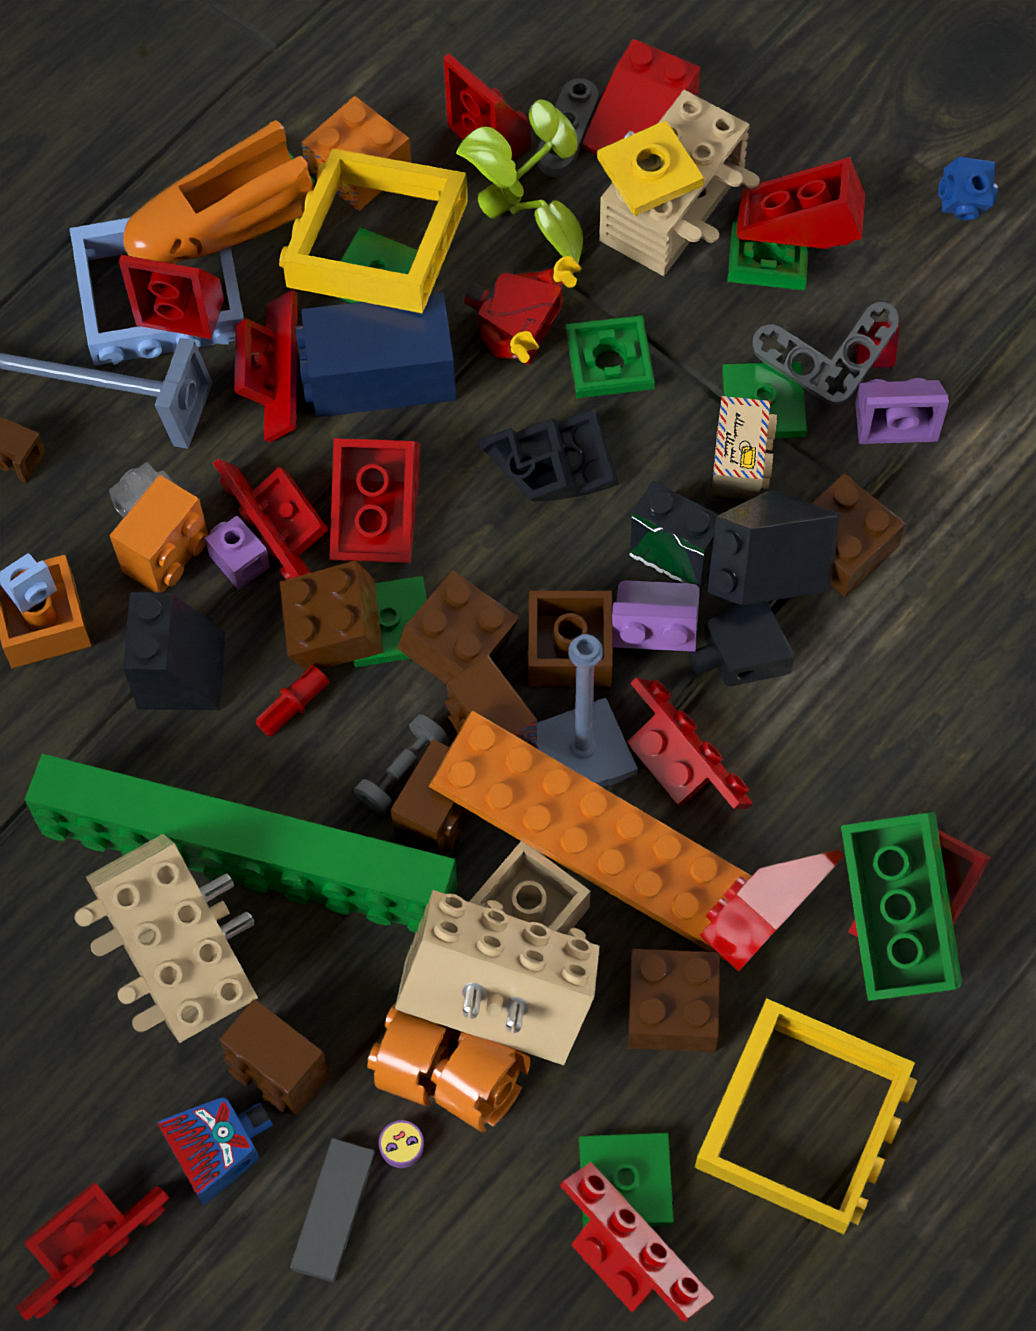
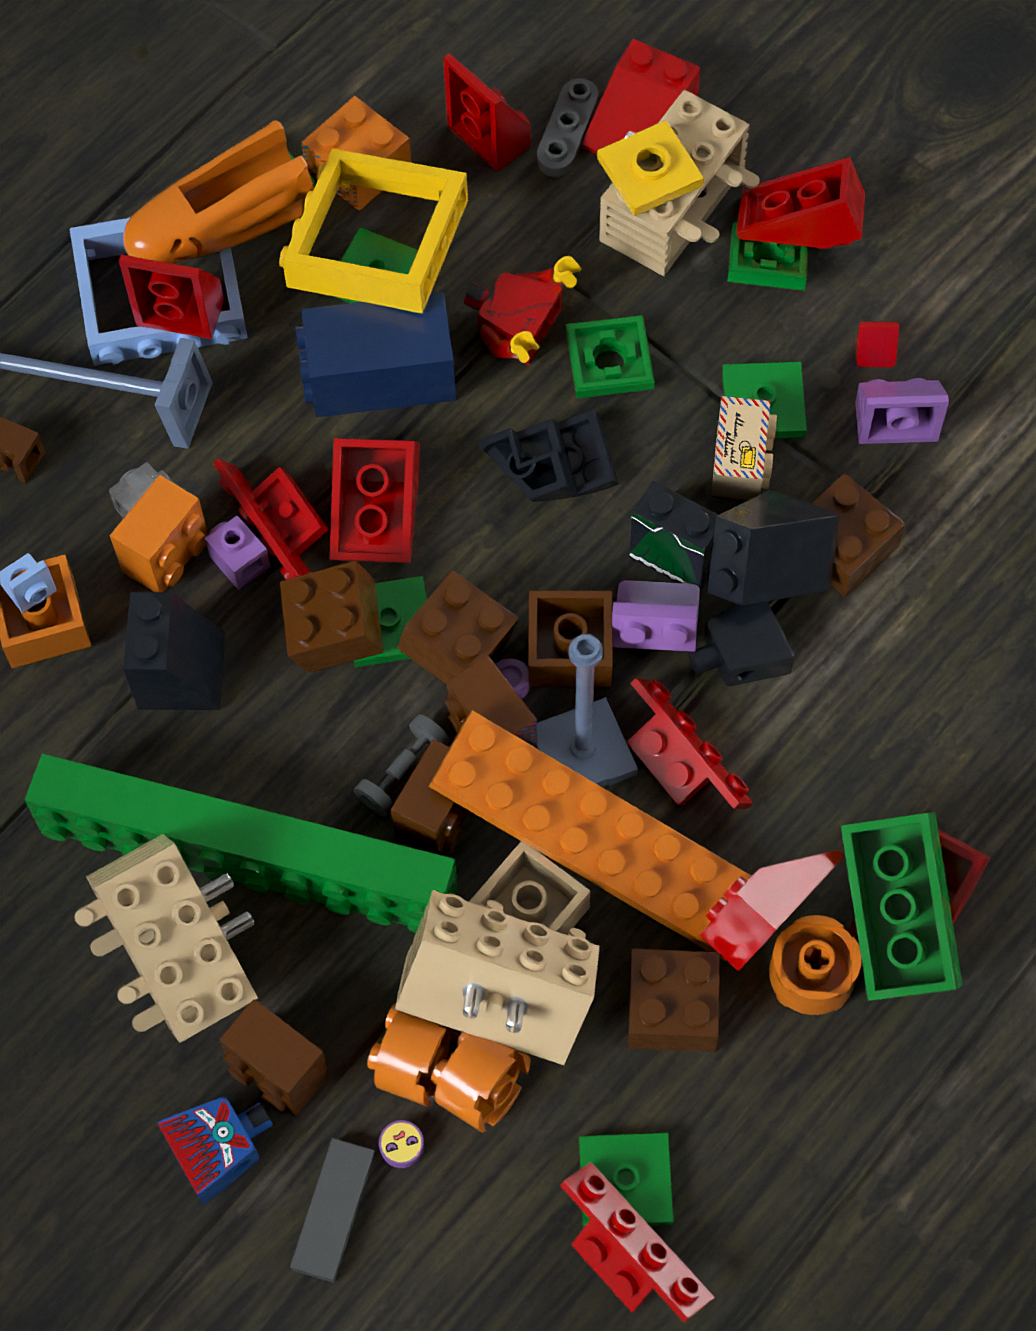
red bracket [16,1182,169,1321] -> none
red bracket [234,290,298,443] -> none
red axle [256,665,330,737] -> none
lime plant [456,100,583,263] -> none
yellow window [695,999,917,1234] -> none
dark grey beam [753,302,899,406] -> none
blue brick [938,157,998,220] -> none
none -> medium lavender tile [495,658,530,699]
none -> orange brick [769,915,861,1015]

